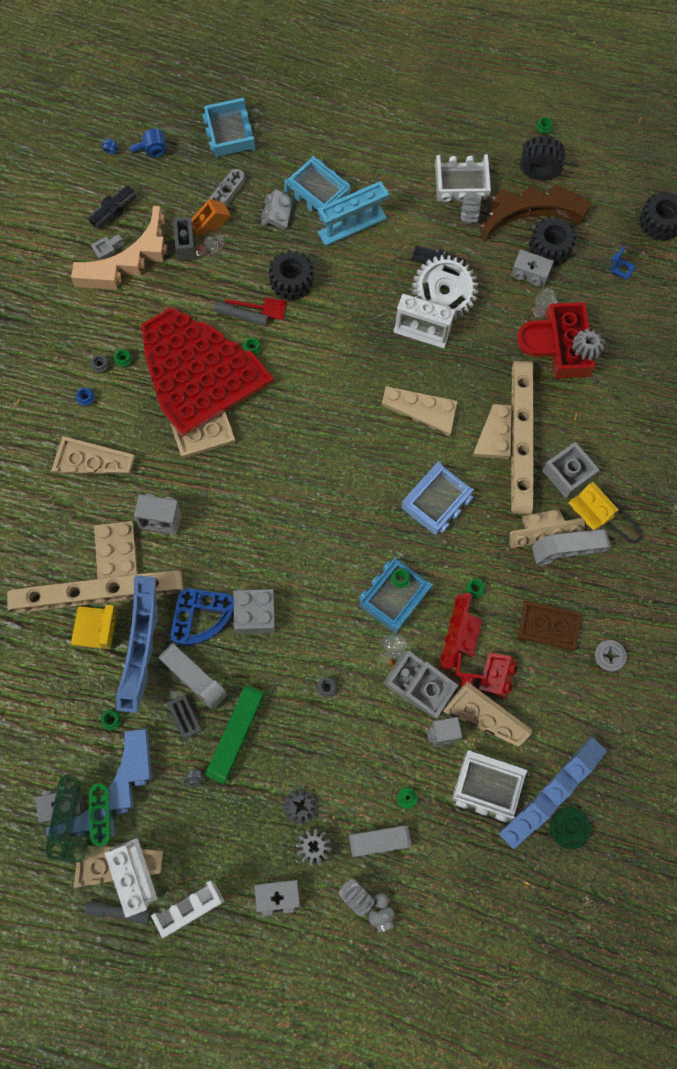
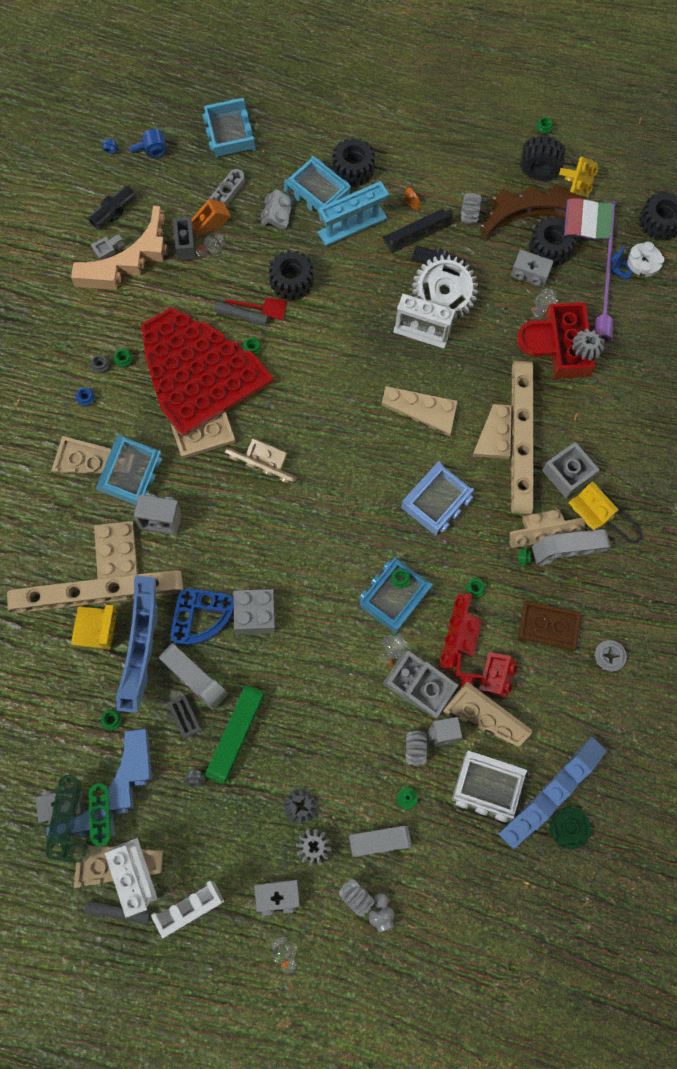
dark grey plate [317,677,337,697] -> none
window [435,154,491,202] -> none
none -> window [96,433,162,505]
none -> tan bracket [225,438,298,484]
none -> clear animal [270,935,297,973]
none -> black tyre [332,138,375,187]
none -> black fence [383,209,453,254]
none -> orange tile [404,188,421,211]
none -> light grey gear [406,731,427,766]
none -> green plate [518,548,531,567]
none -> yellow bracket [559,157,598,197]
none -> flag [564,198,617,344]
none -> white plate [627,242,664,277]

